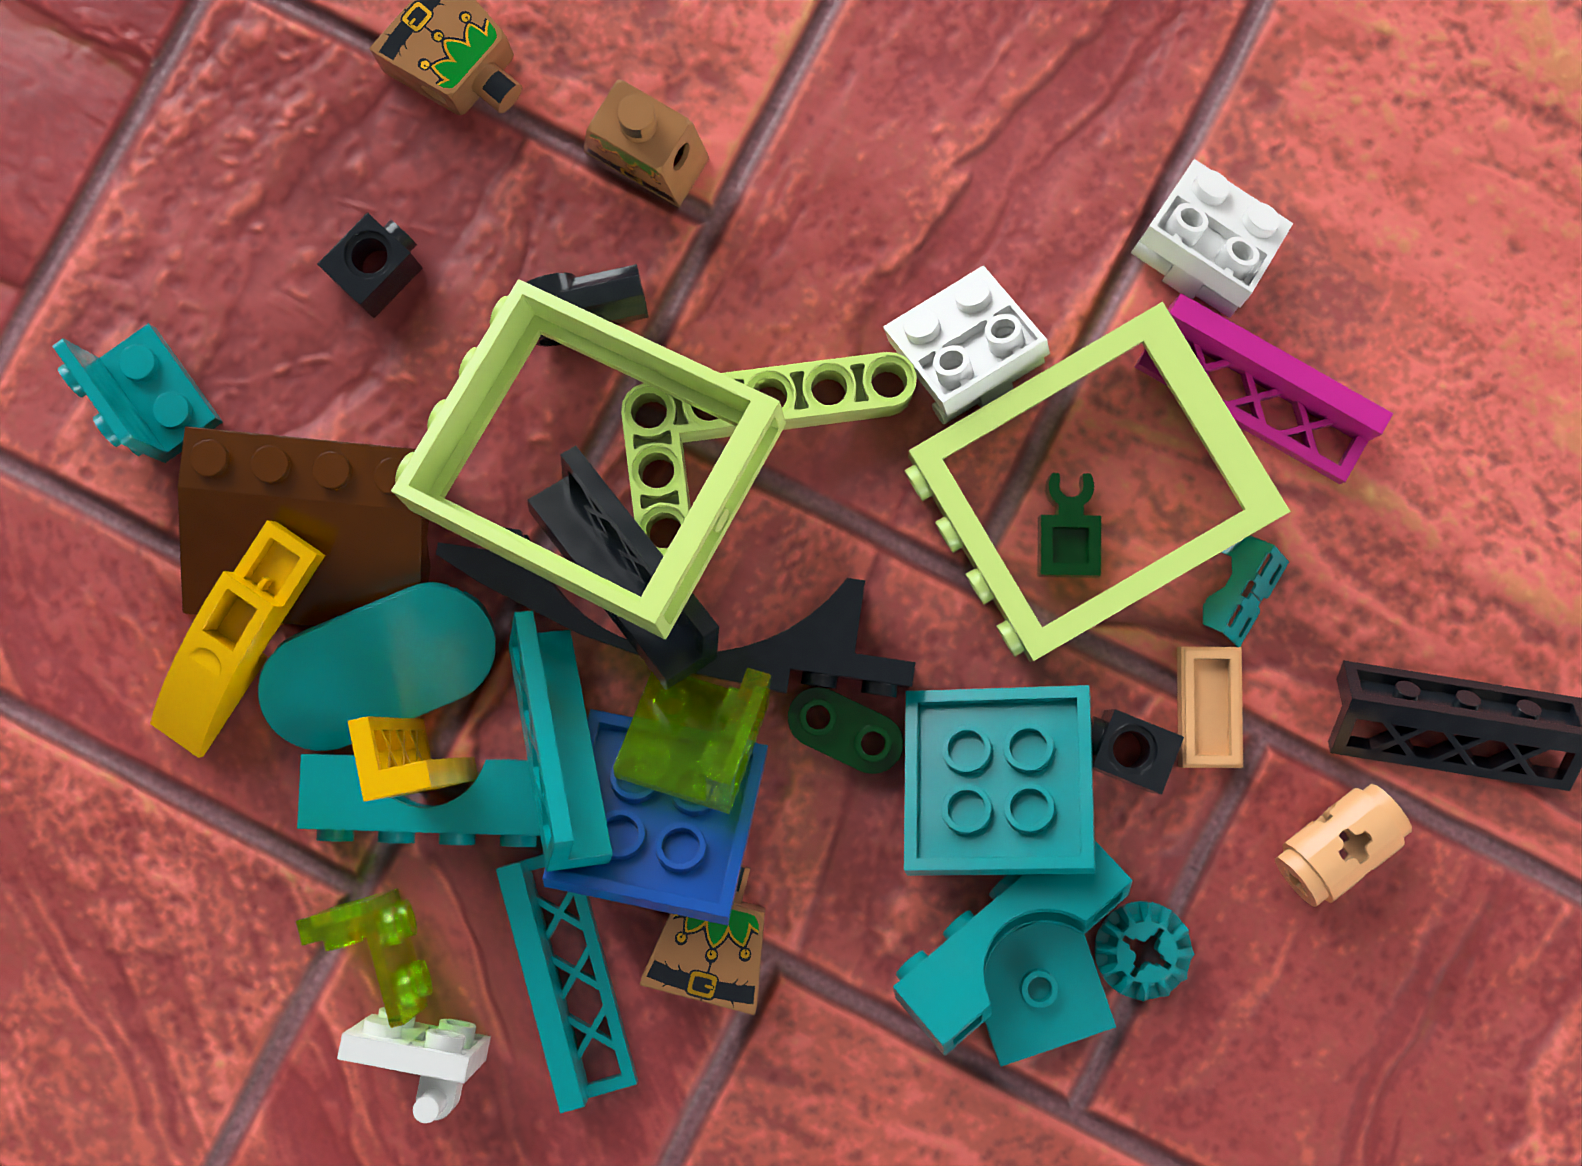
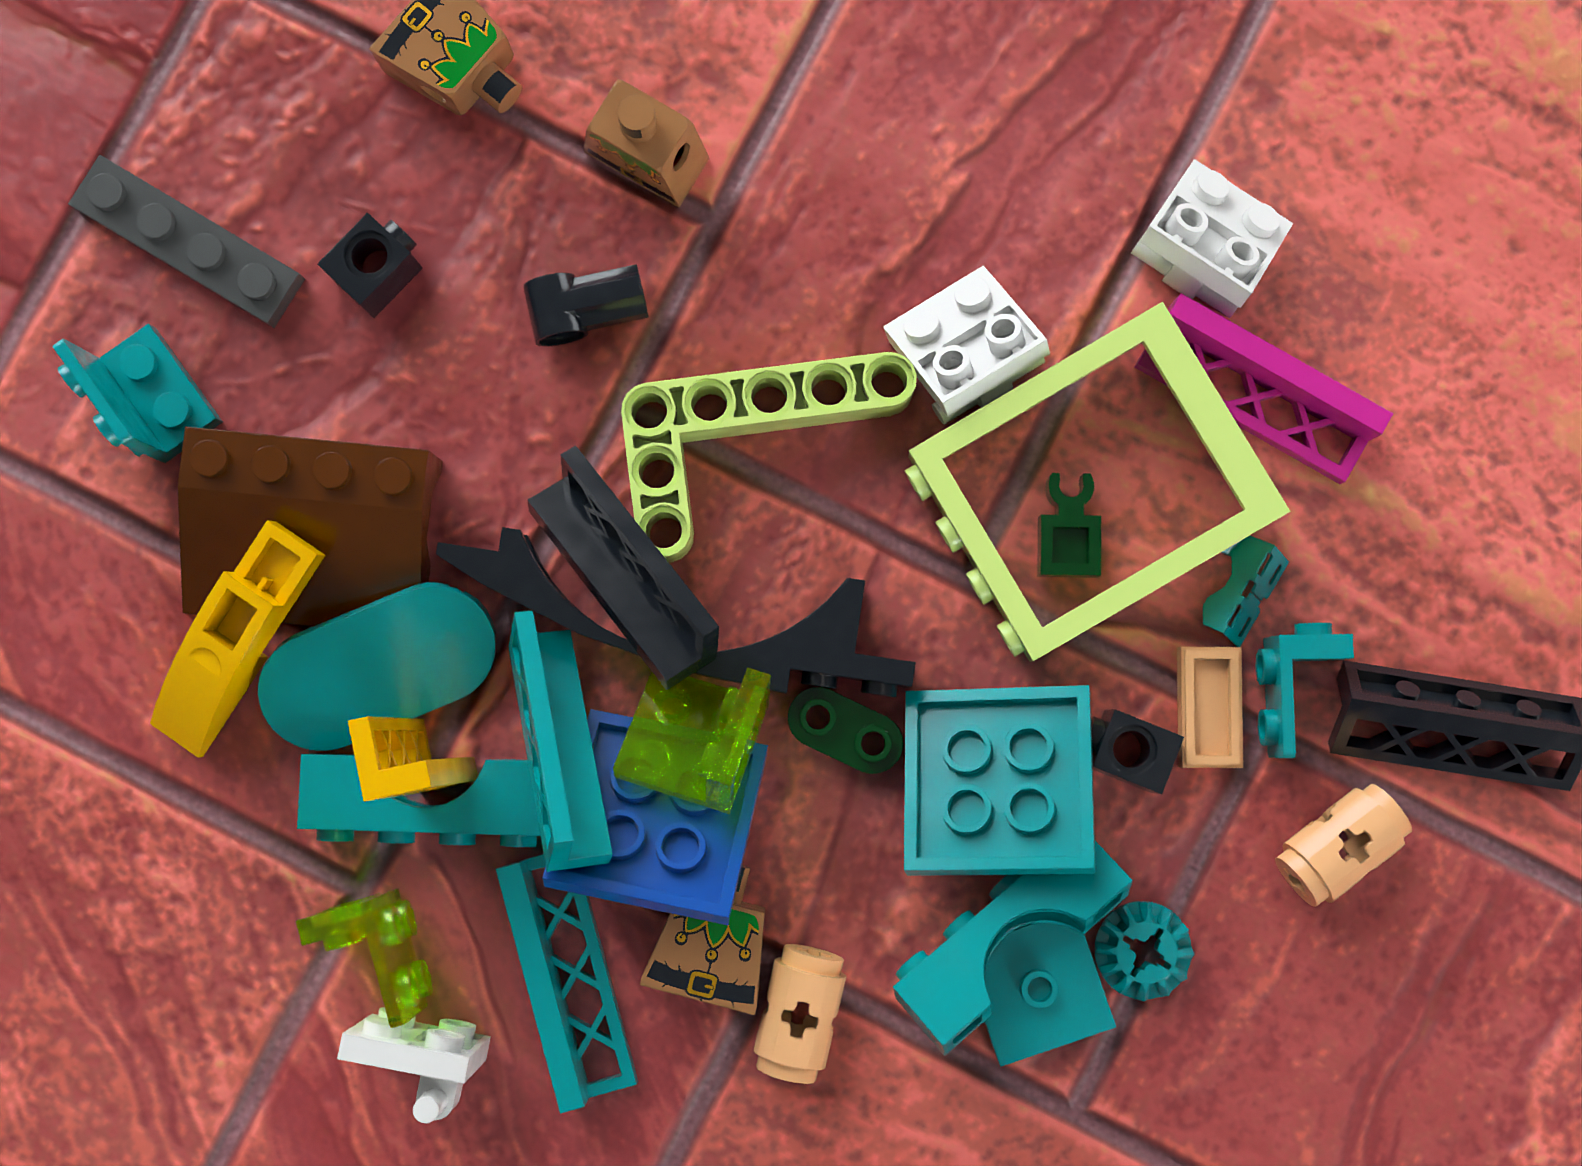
yellowish green window [391,279,786,640] -> none
none -> dark grey plate [68,155,305,328]
none -> light nougat piece [753,944,847,1084]
none -> teal bracket [1255,623,1354,758]

